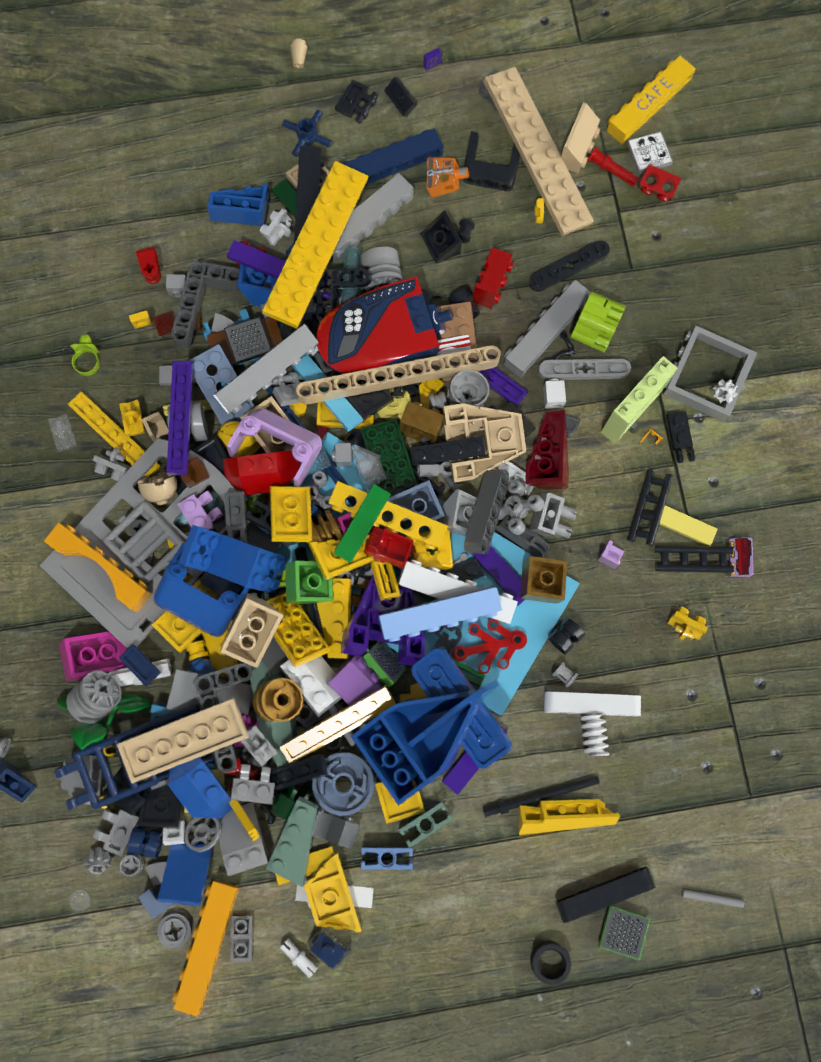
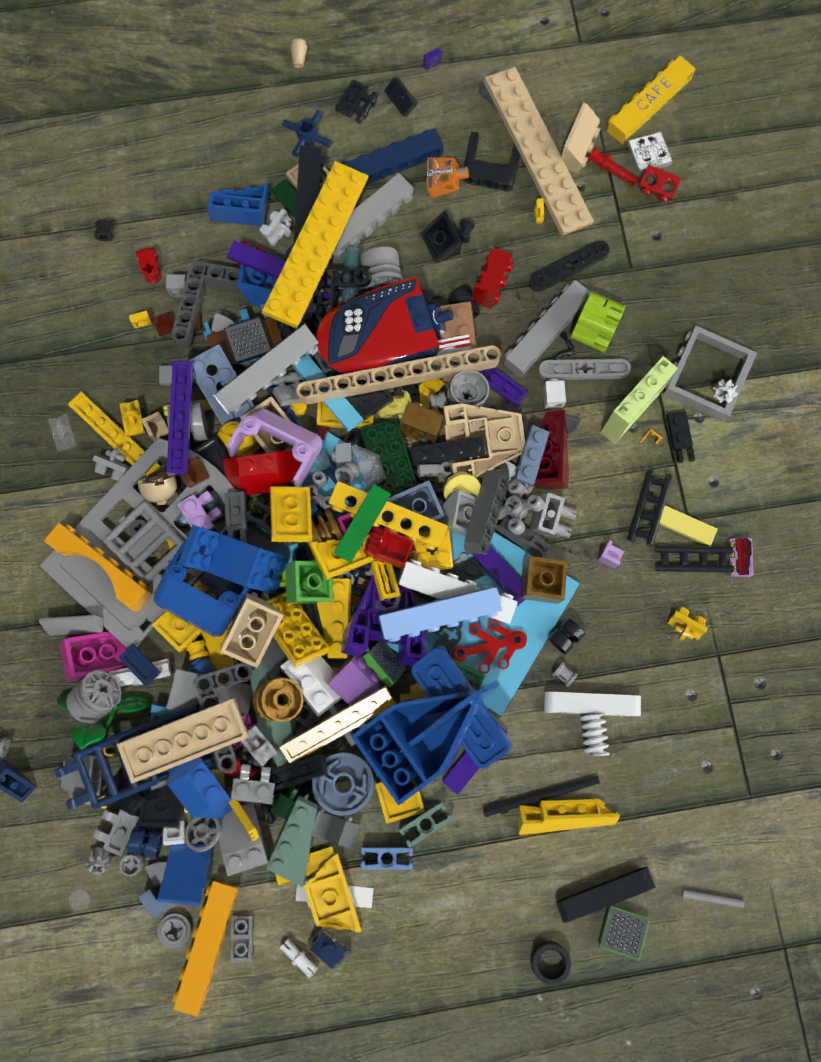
lime piece [71,335,100,376] -> none
none -> light grey slope [39,615,103,636]
none -> black wheel [94,220,113,241]
none -> light grey wheel [335,462,359,485]
none -> light yellow tile [443,472,481,501]
none -> sand blue plate [514,425,549,486]

